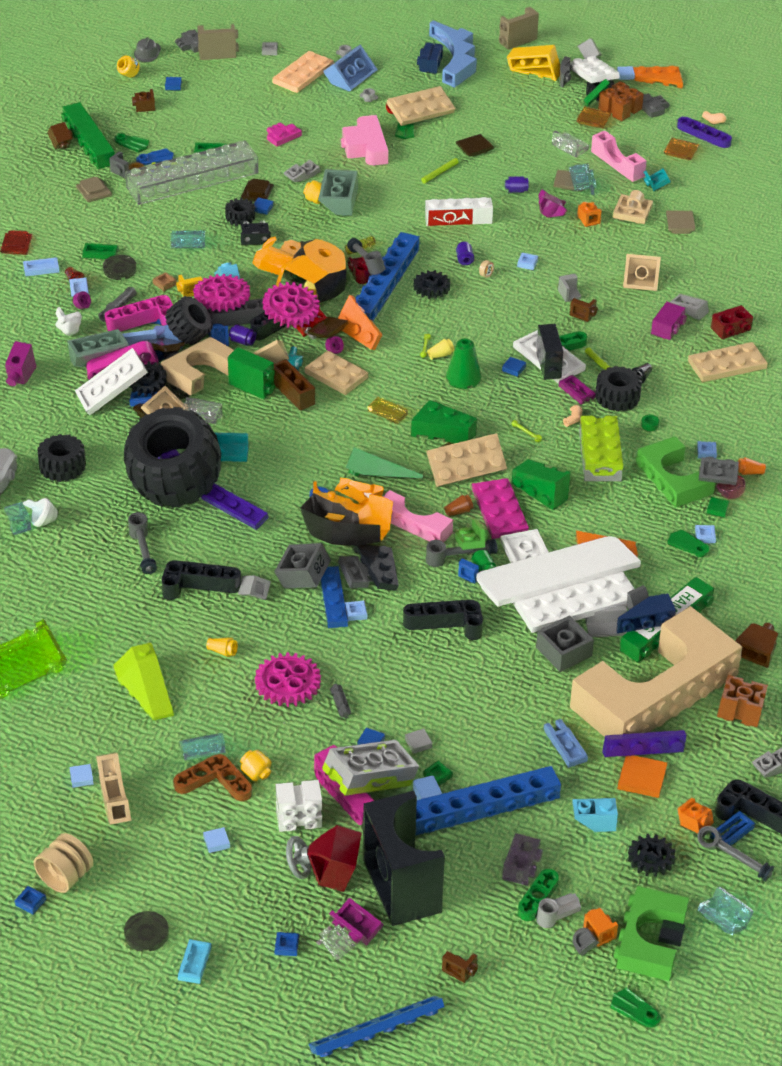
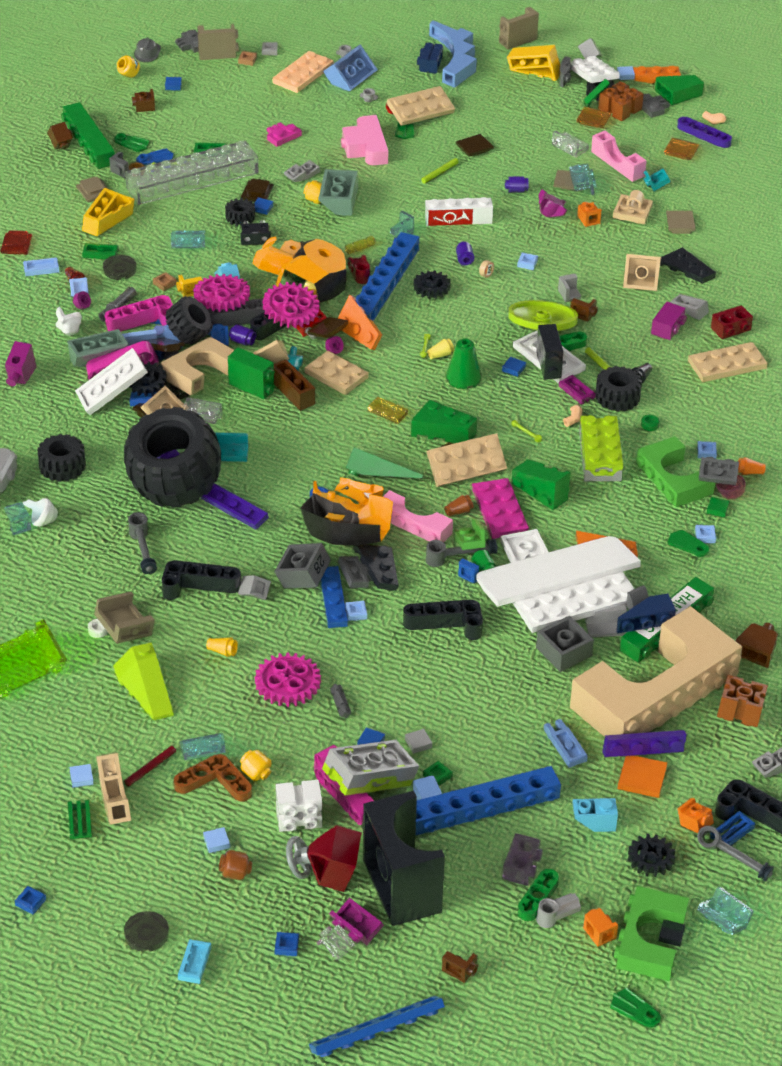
tan wheel [34,833,93,893] -> none
dark grey piece [347,238,385,275] -> none
dark grey tile [573,928,600,956] -> none
none -> green tile [68,799,92,839]
none -> yellow wedge [82,188,135,236]
none -> white tile [88,619,108,638]
none -> dark tan panel [94,591,155,644]
none -> dark red bar [124,745,176,787]
none -> dark orange head [219,850,252,880]
none -> medium nougat tile [238,51,257,66]
none -> clear light blue panel [390,211,414,237]
none -> lime dish [508,300,578,331]
none -> green slope [655,75,704,105]
none -> black wing [660,247,716,284]

